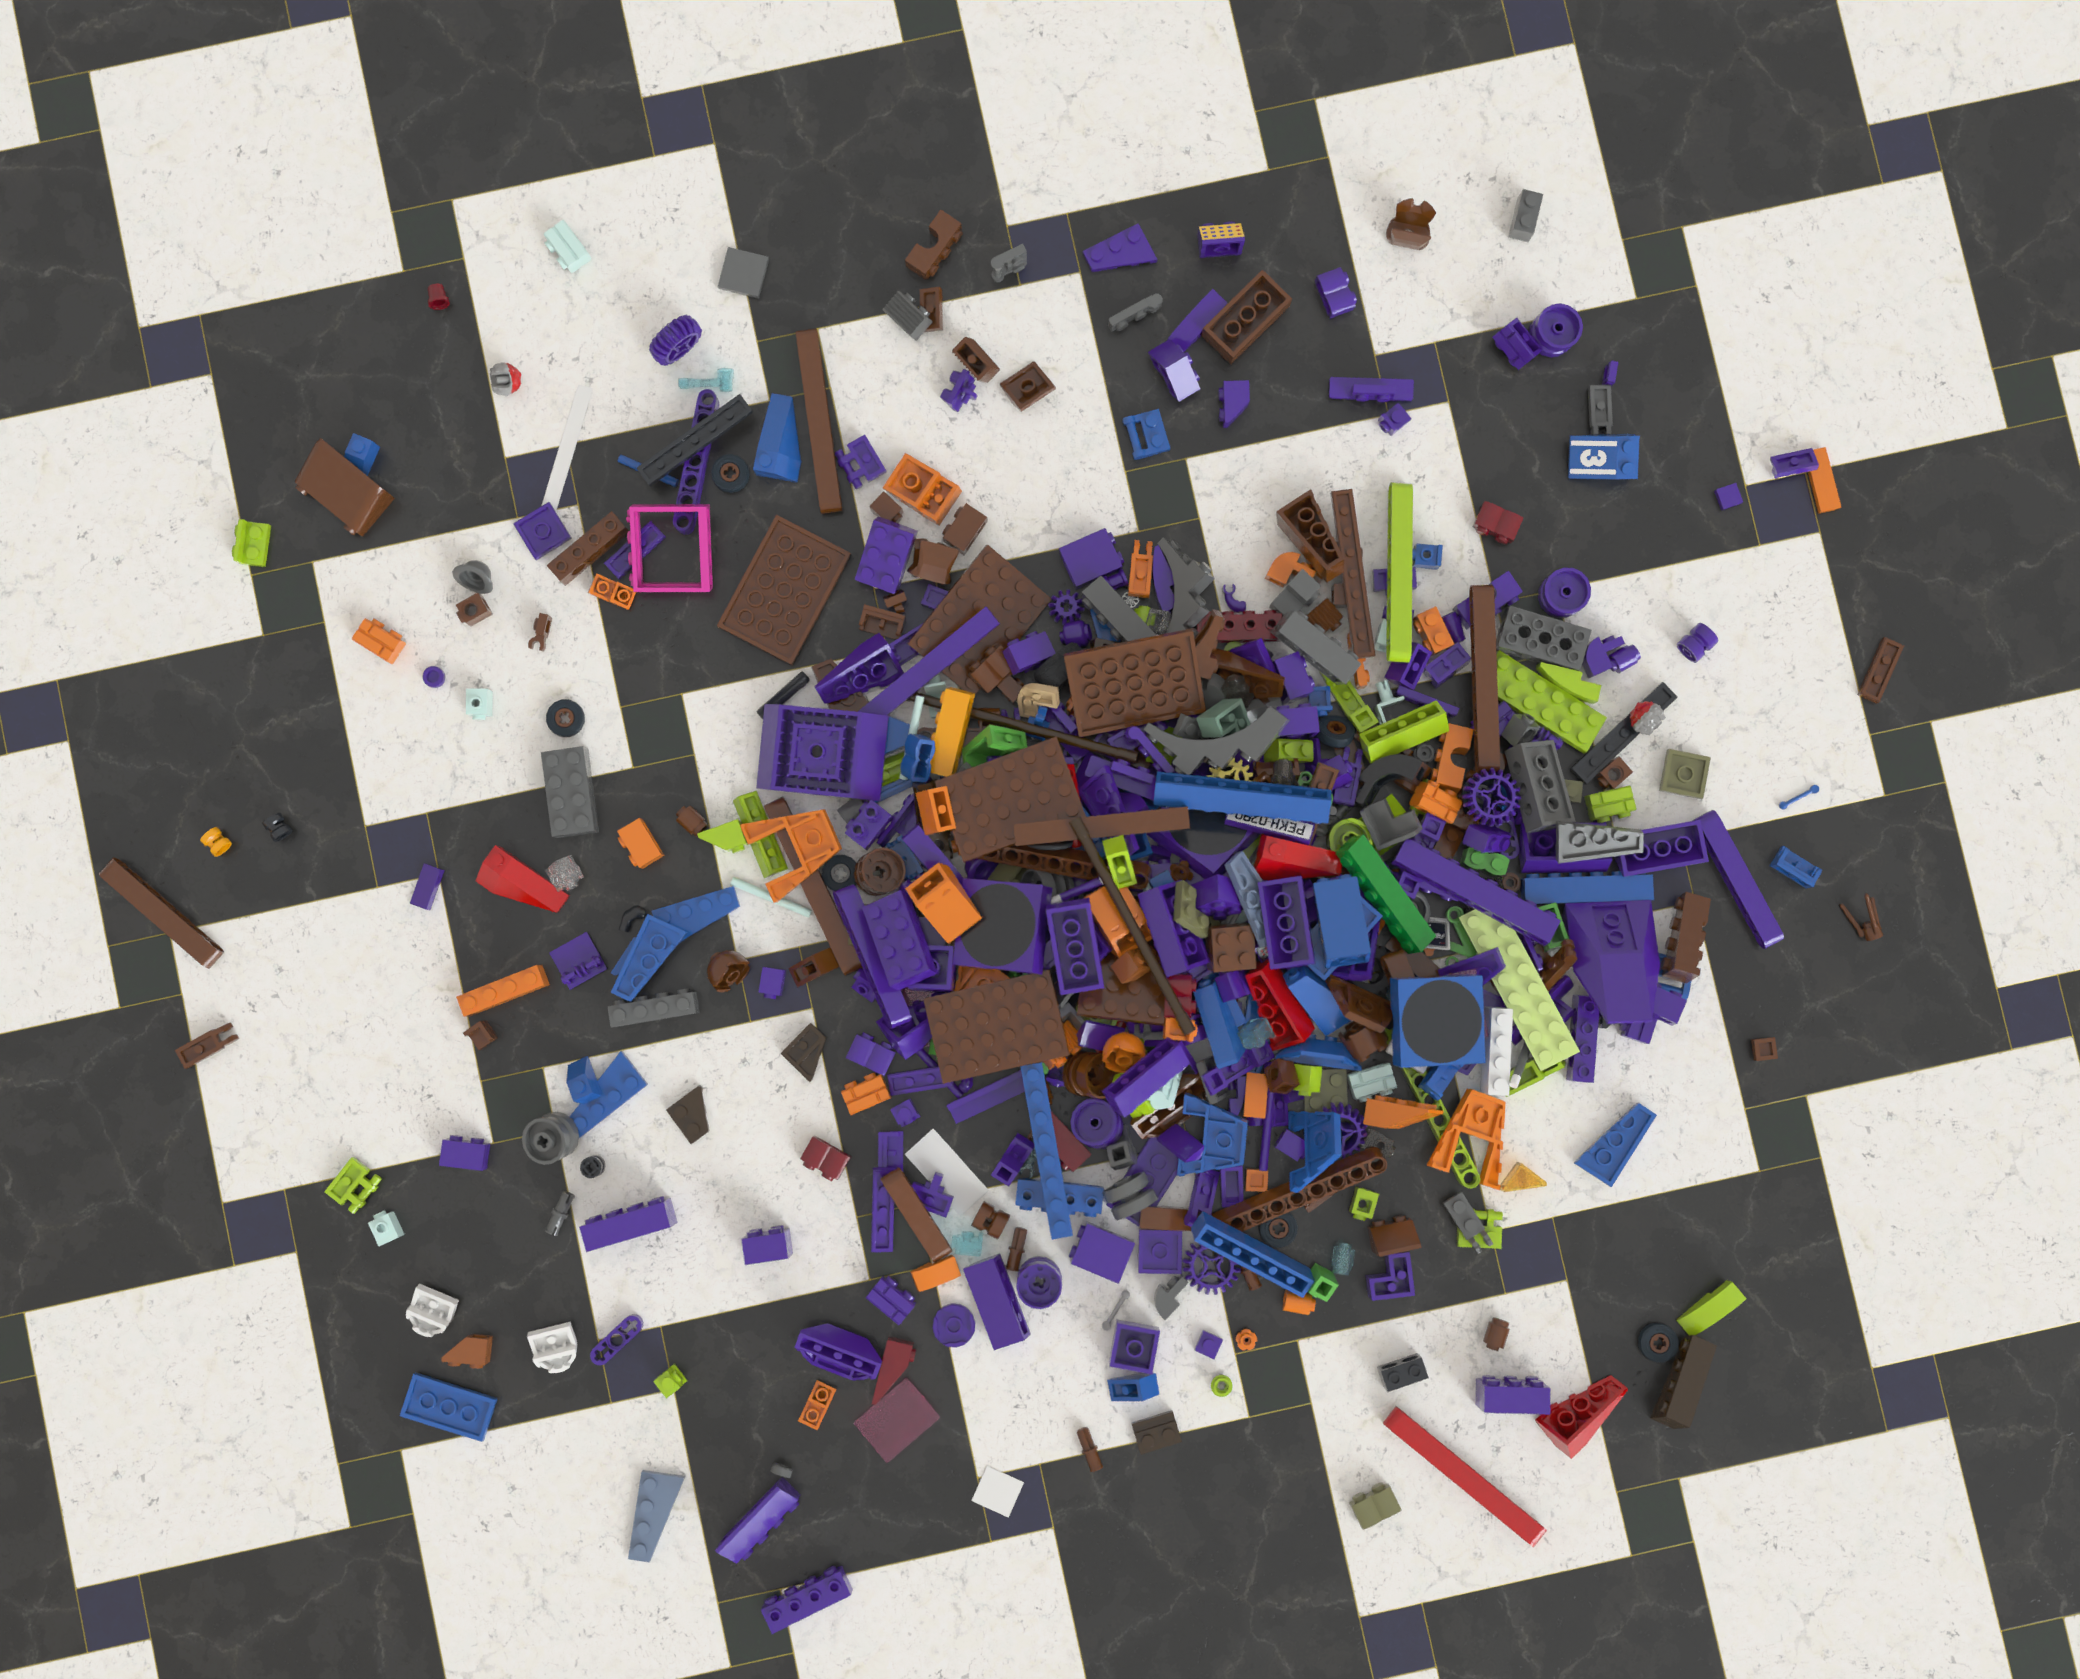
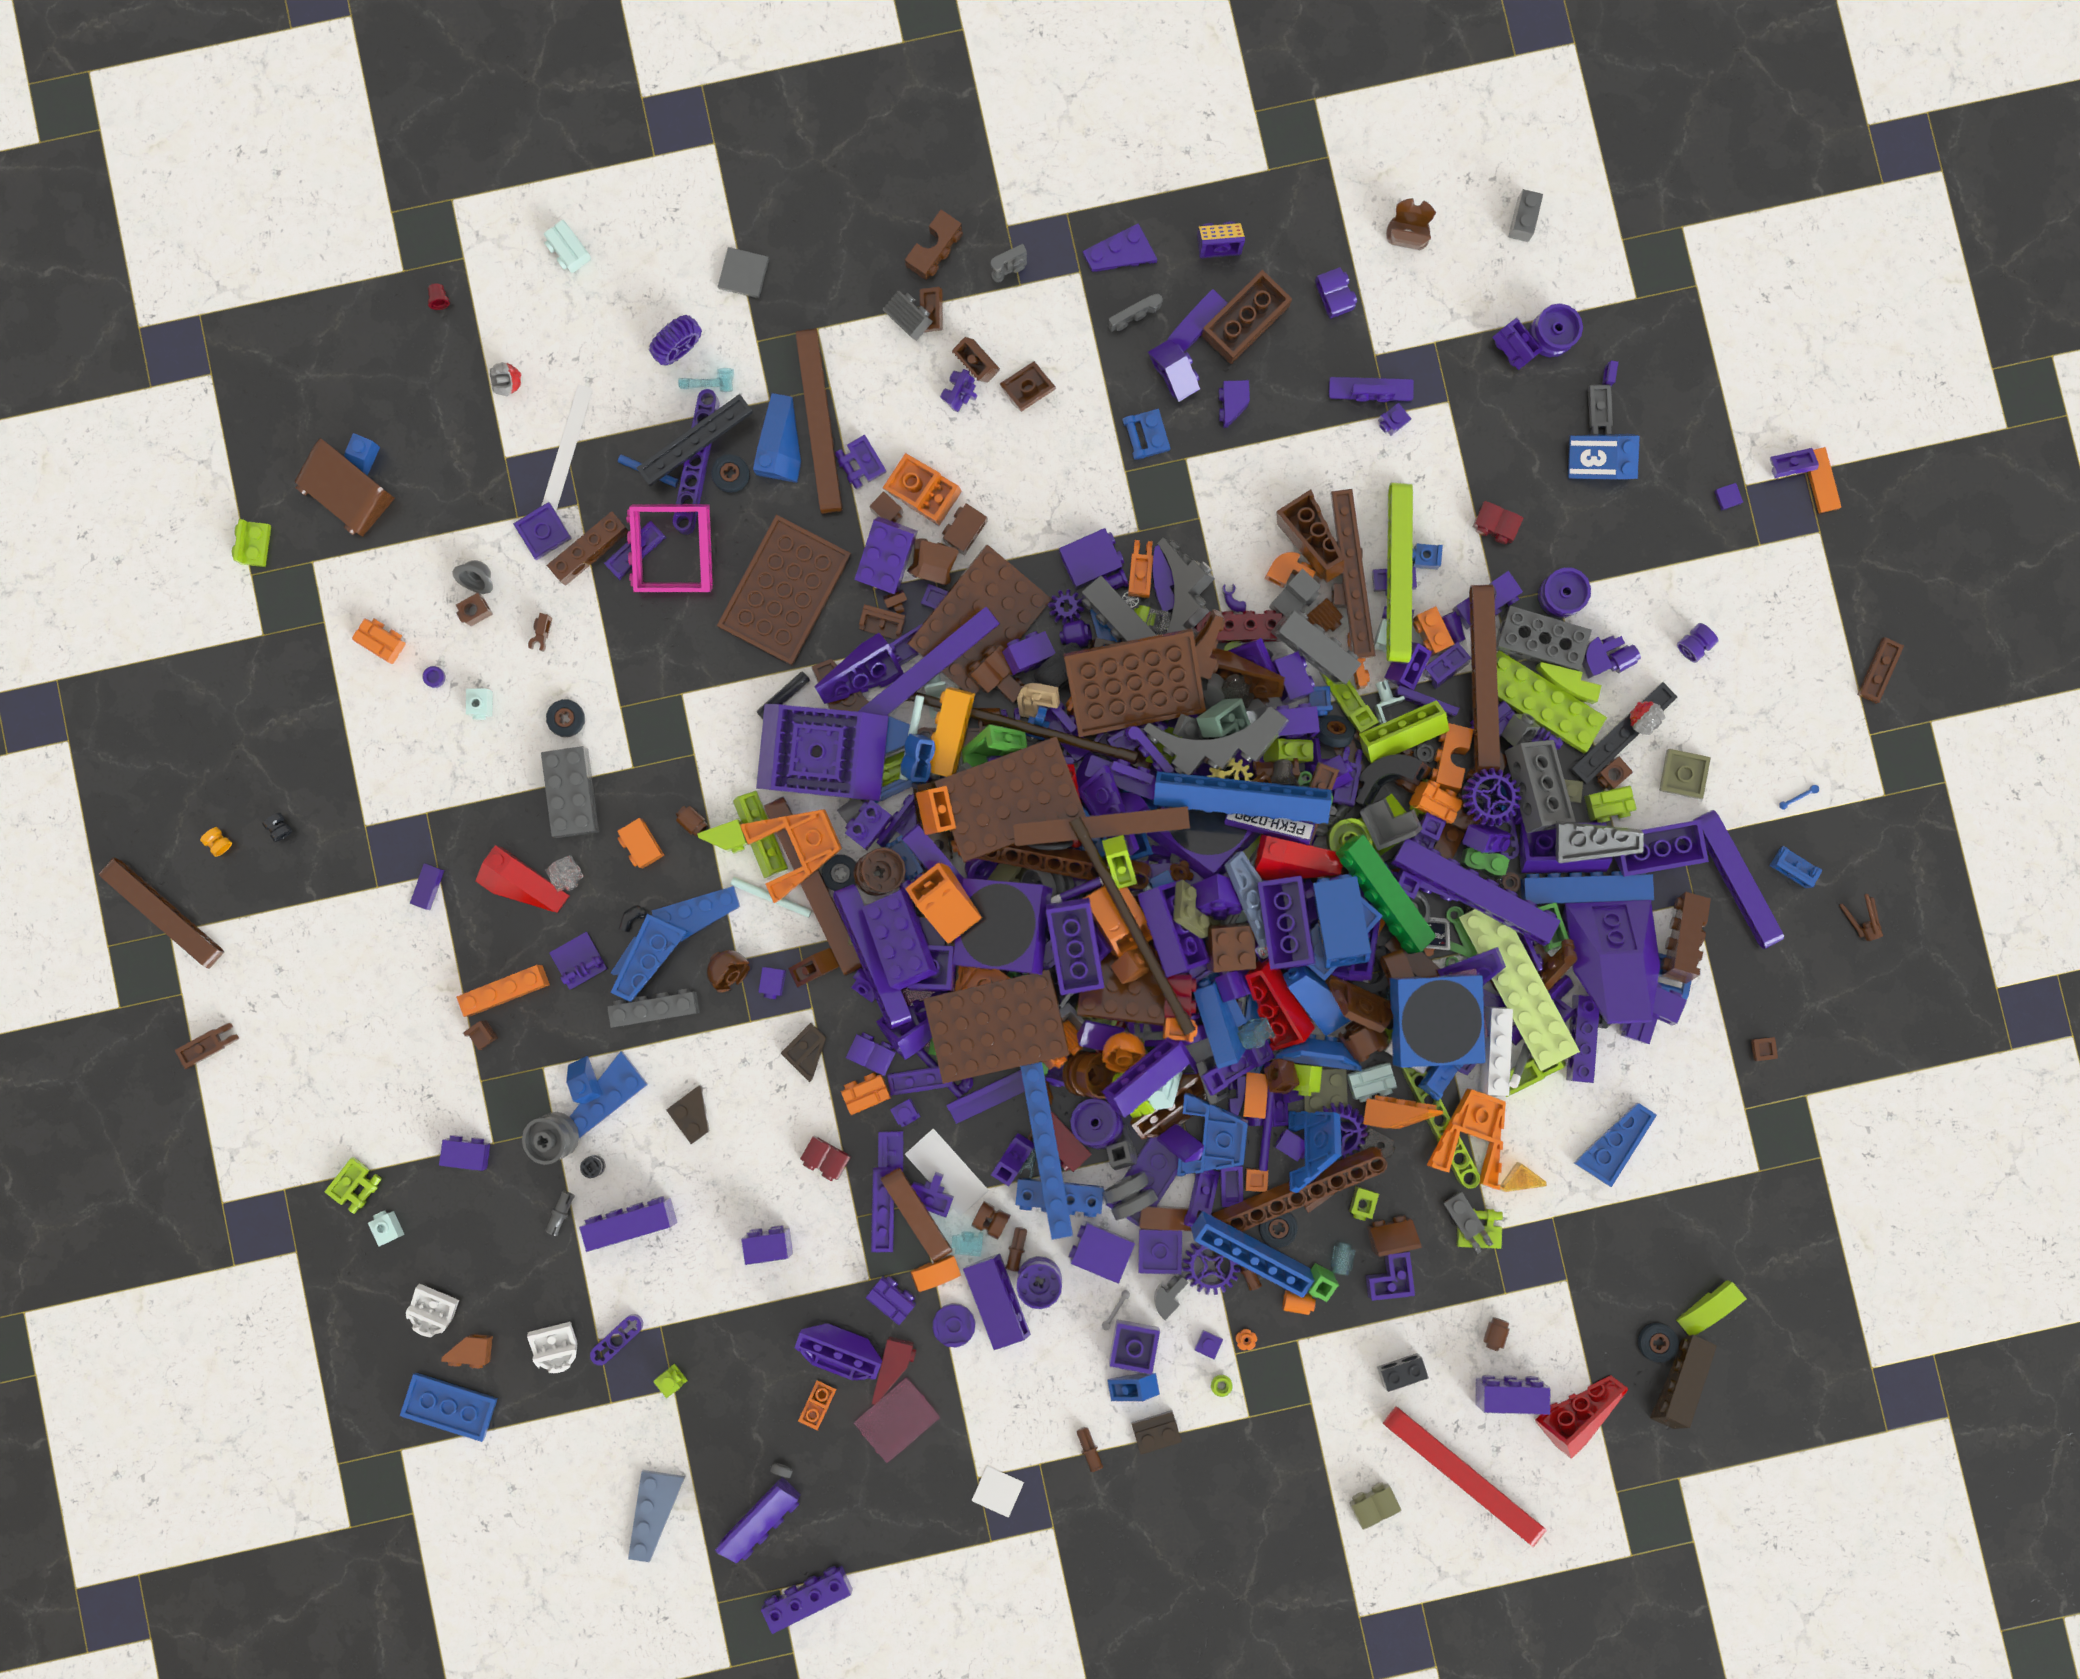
orange slope [588,573,636,610] -> none

